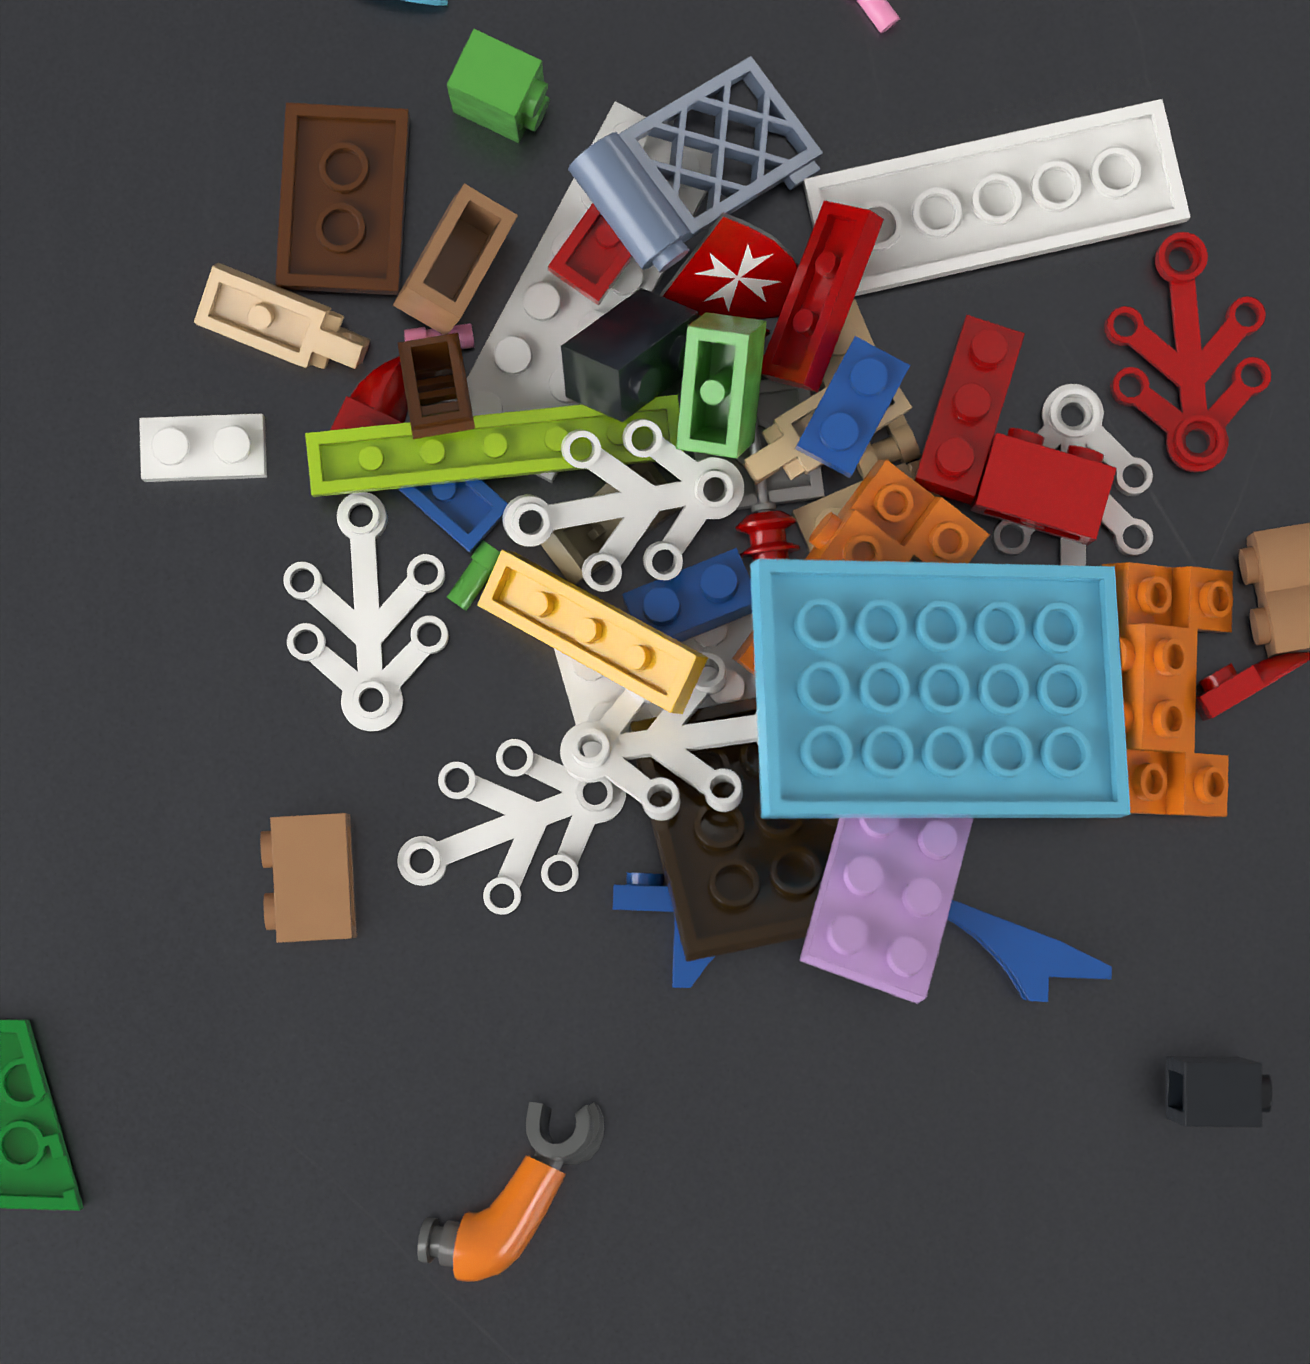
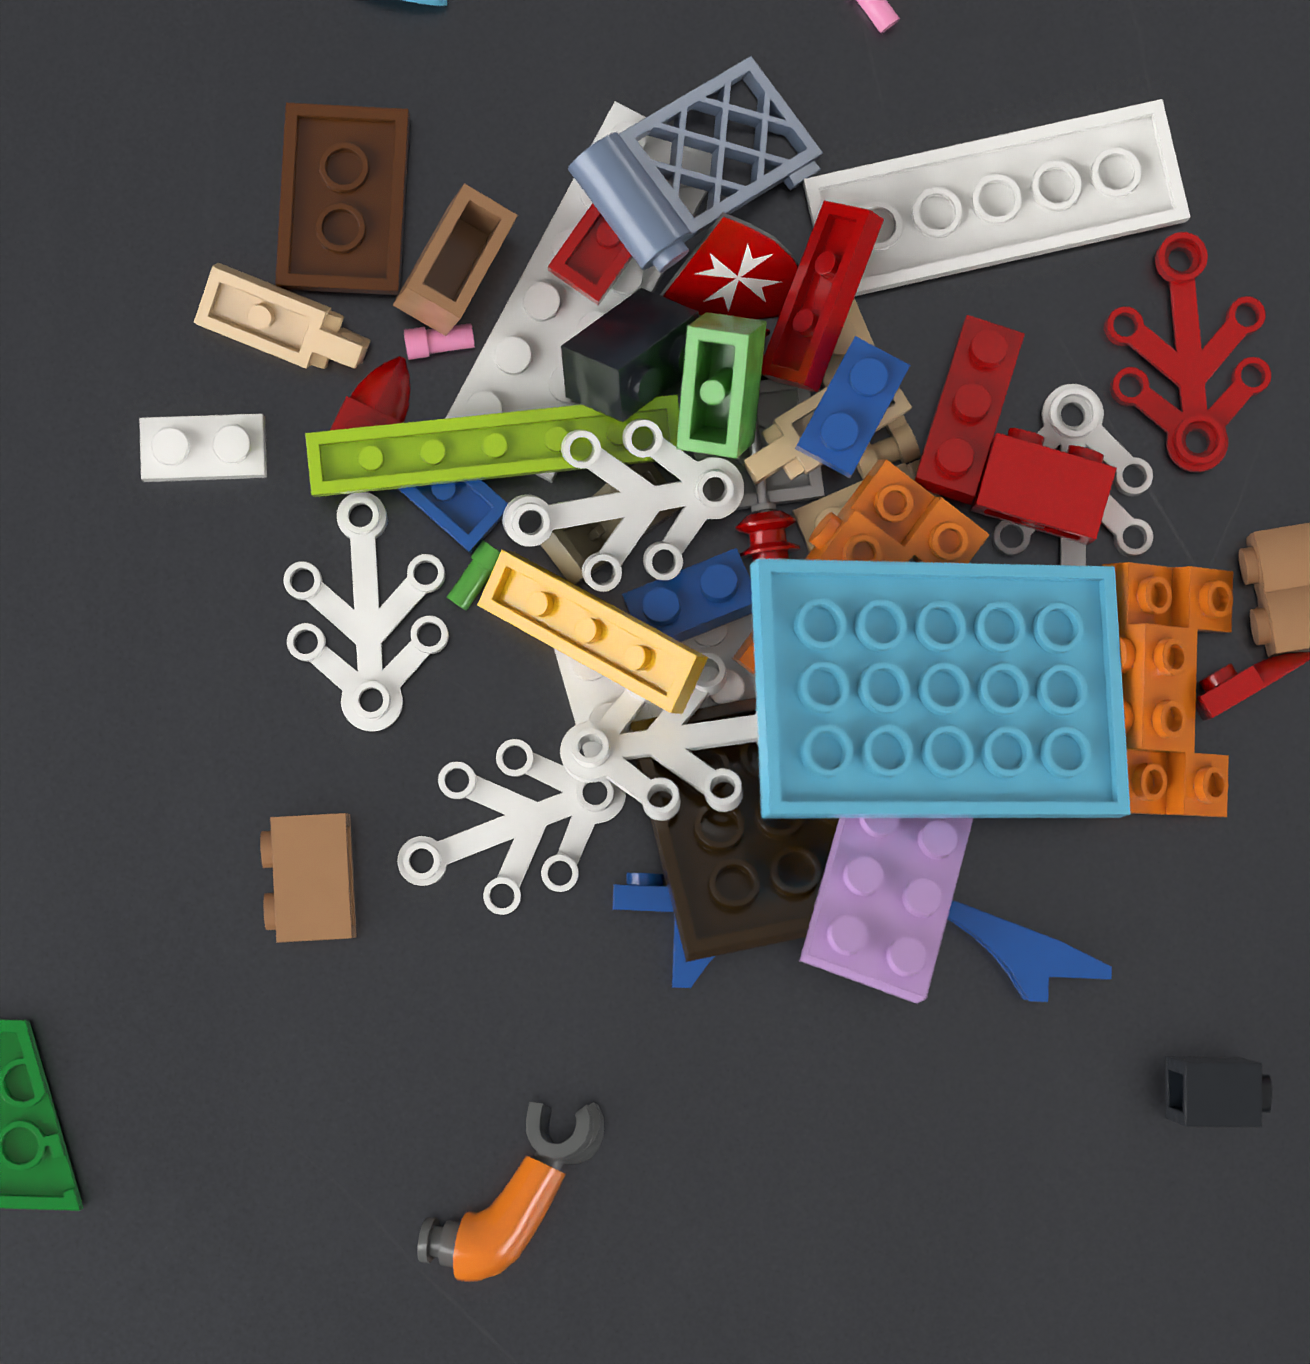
reddish brown slope [397,333,475,439] -> none
bright green brick [447,29,550,143] -> none

